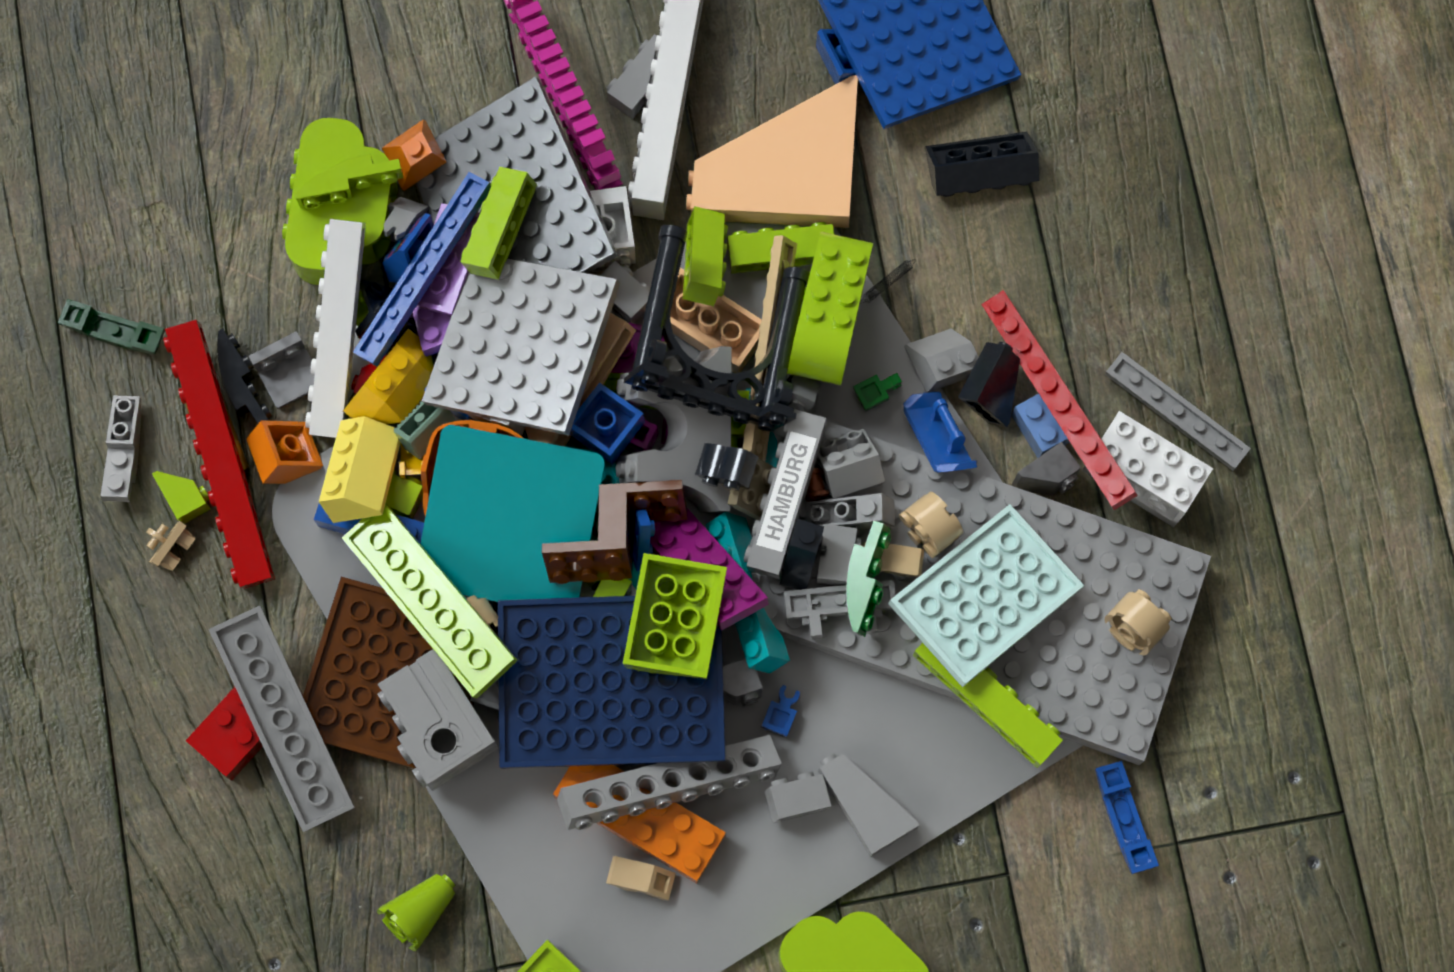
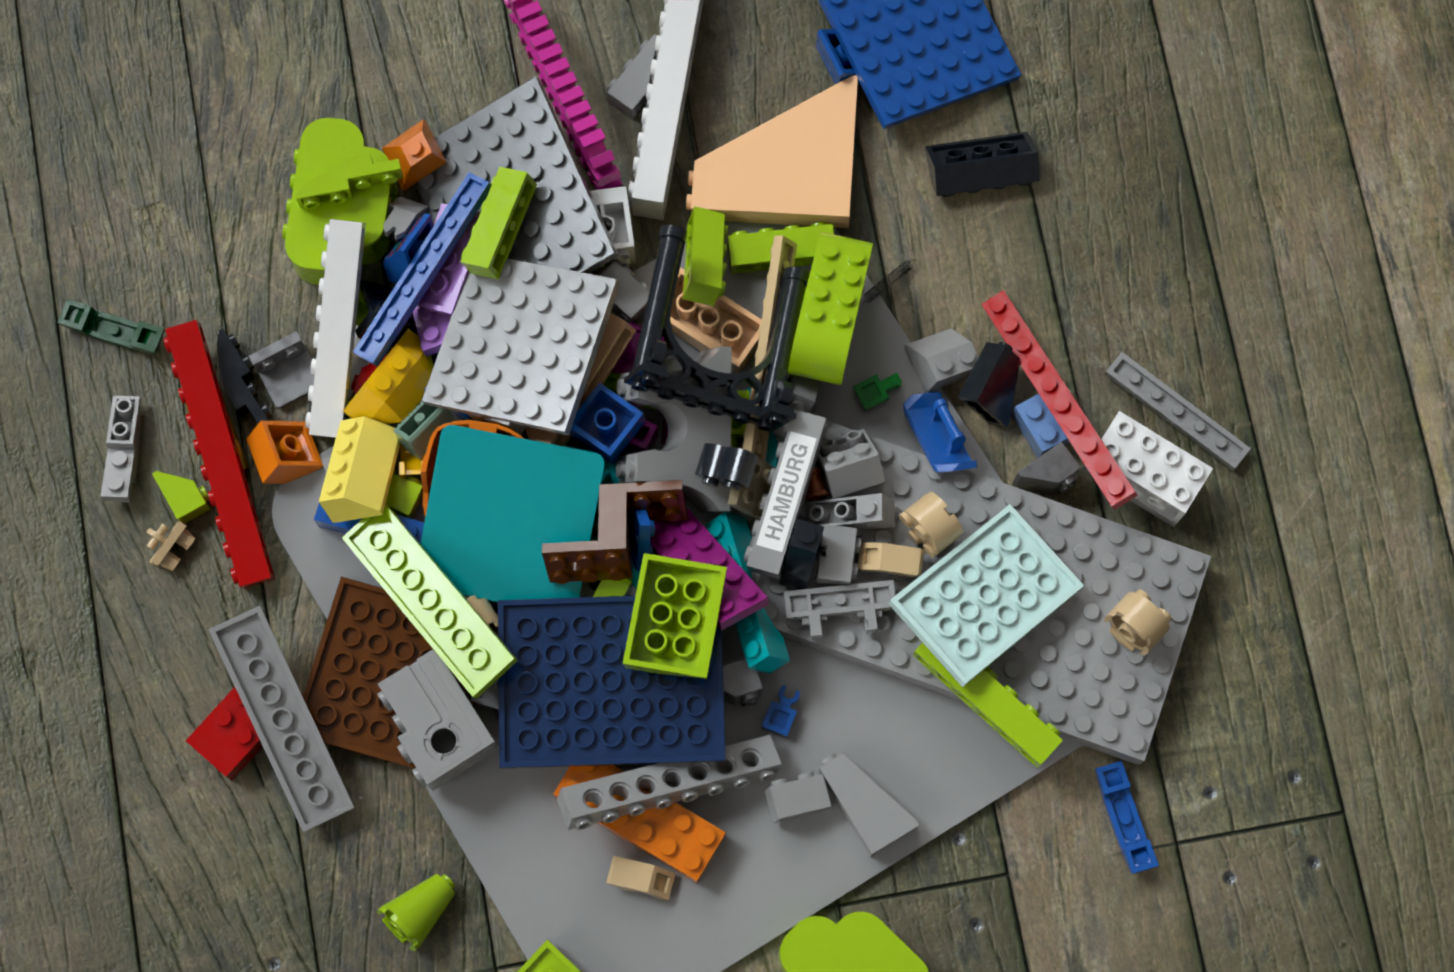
slope [846,521,891,637] -> none

